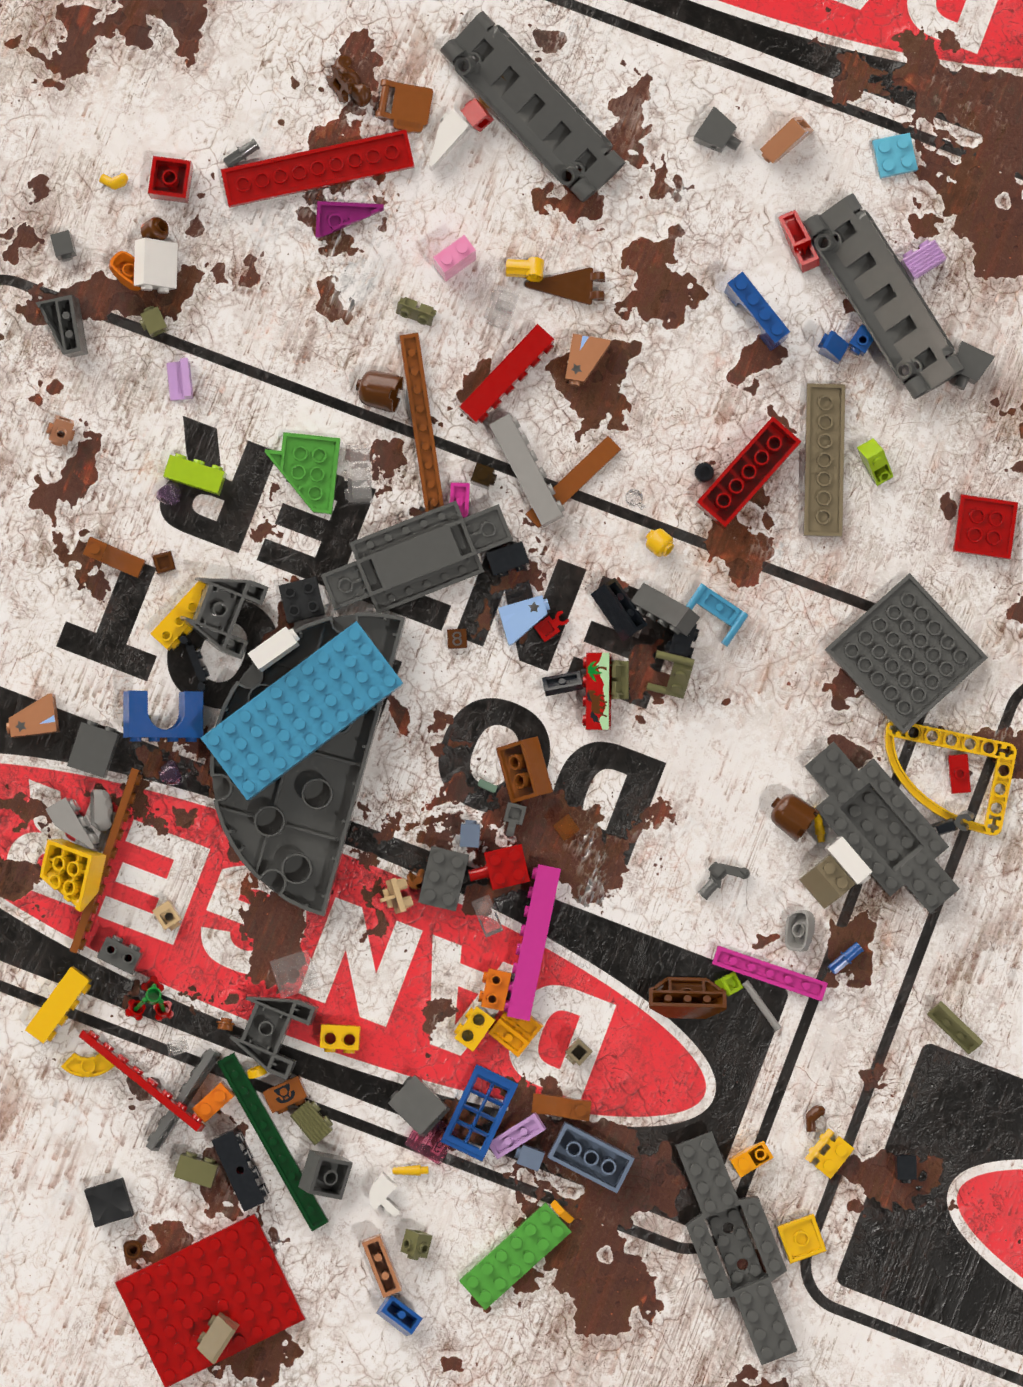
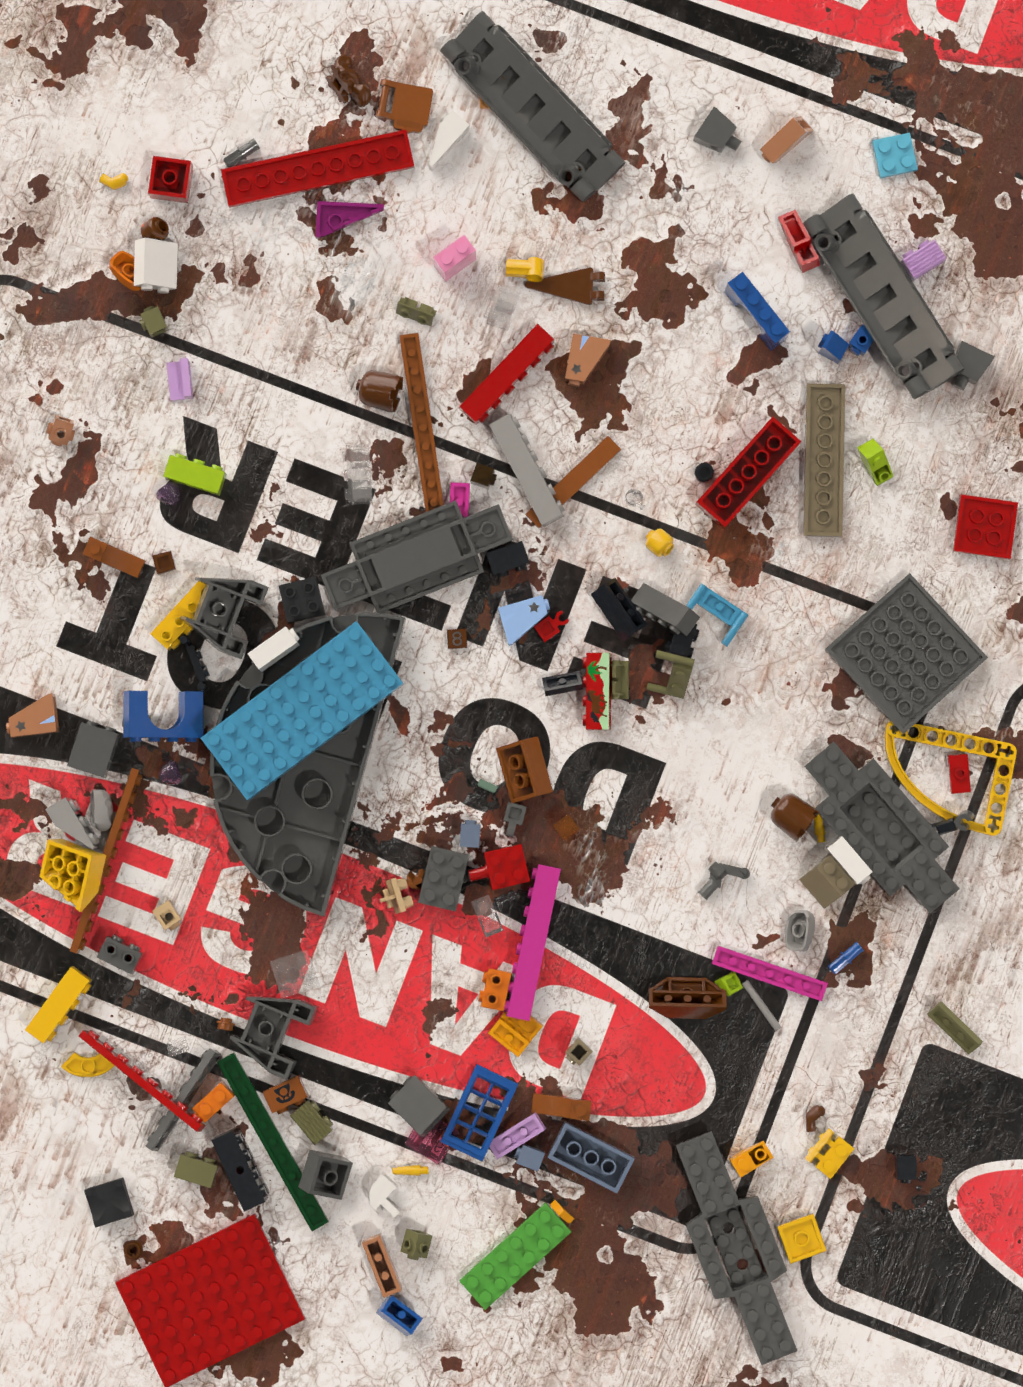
dark grey wedge [36,295,88,358] -> none
dark grey brick [50,230,77,262] -> none
red plant [125,976,174,1021] -> none
dark tan slope [197,1312,239,1364] -> none
yellow tile [247,1065,267,1079] -> none
bright green wing [265,432,341,515] -> none
yellow brick [320,1024,361,1054] -> none
yellow brick [454,1006,496,1051] -> none
brick [460,98,494,132] -> none

